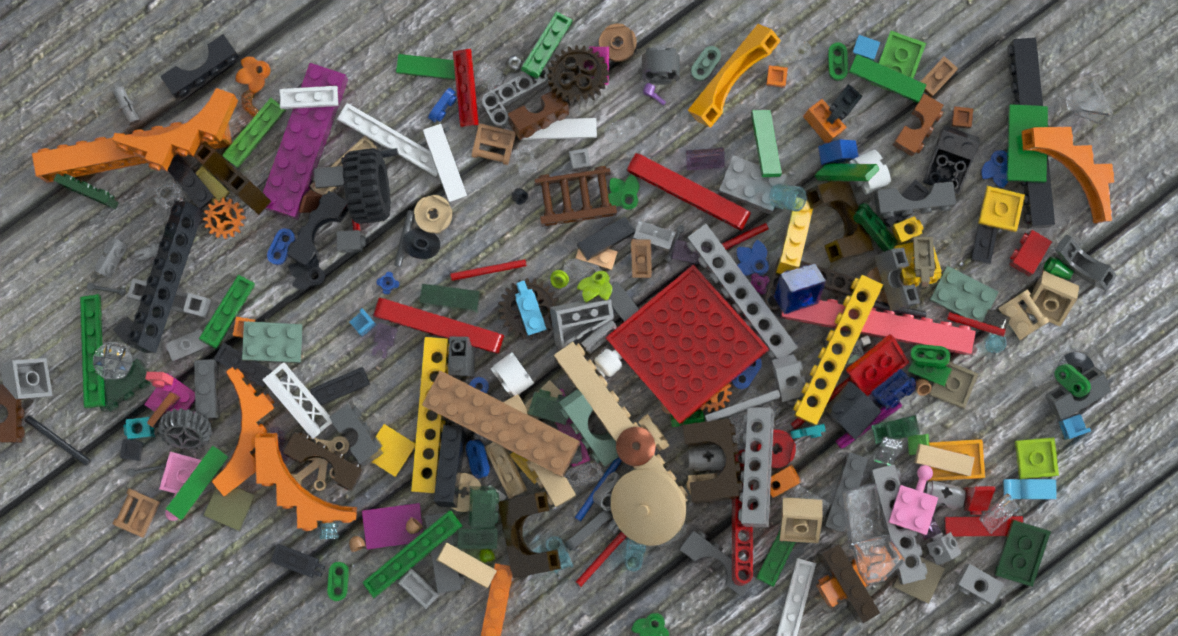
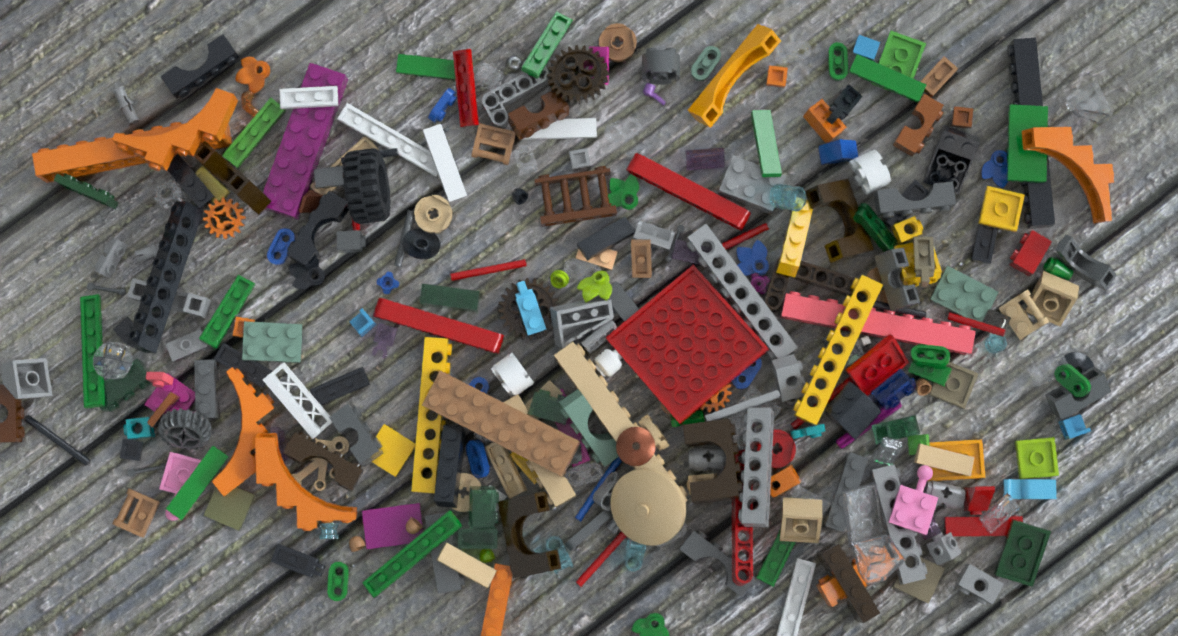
light grey plate [398,568,439,609] -> none
dark grey slope [448,337,475,377] -> none
clear blue brick [774,263,826,315] -> none
green tile [814,164,880,181] -> none

